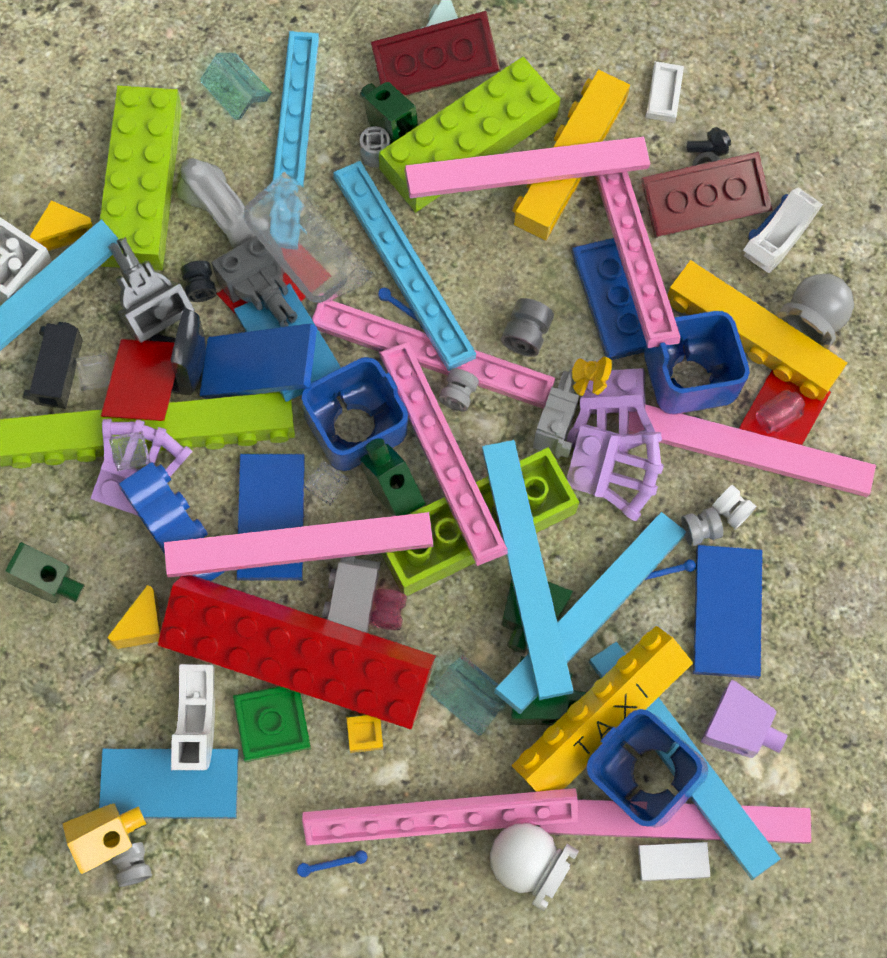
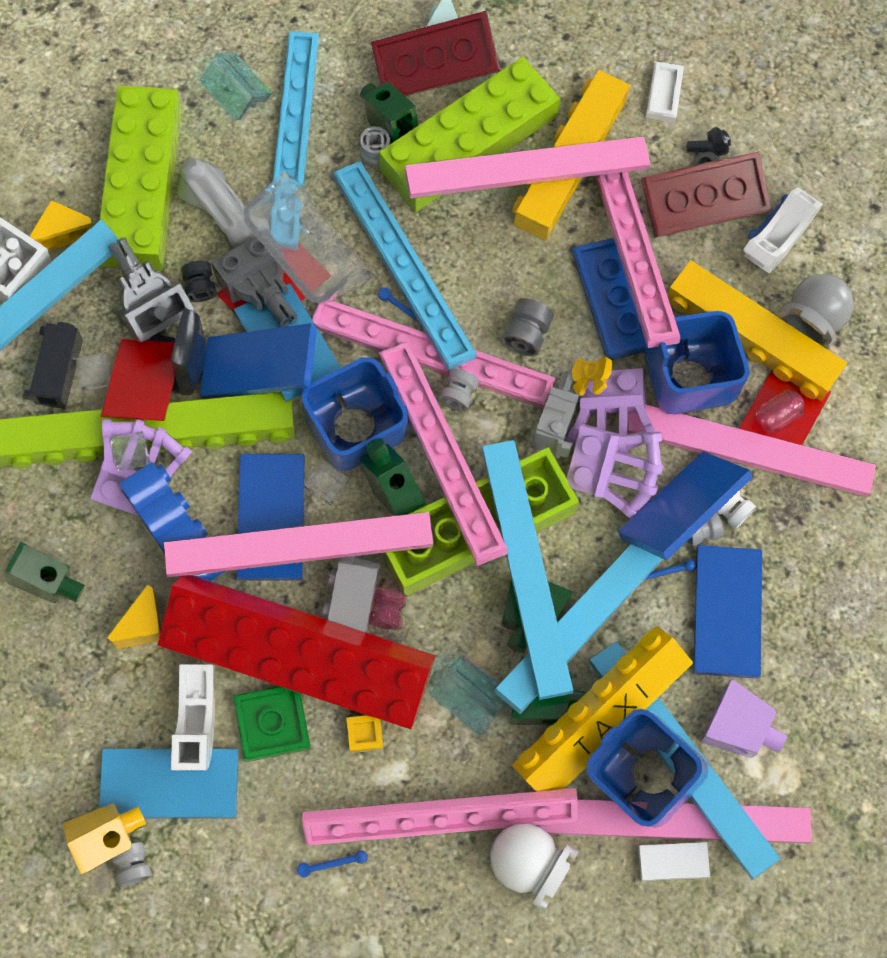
none -> blue tile [618,451,752,561]

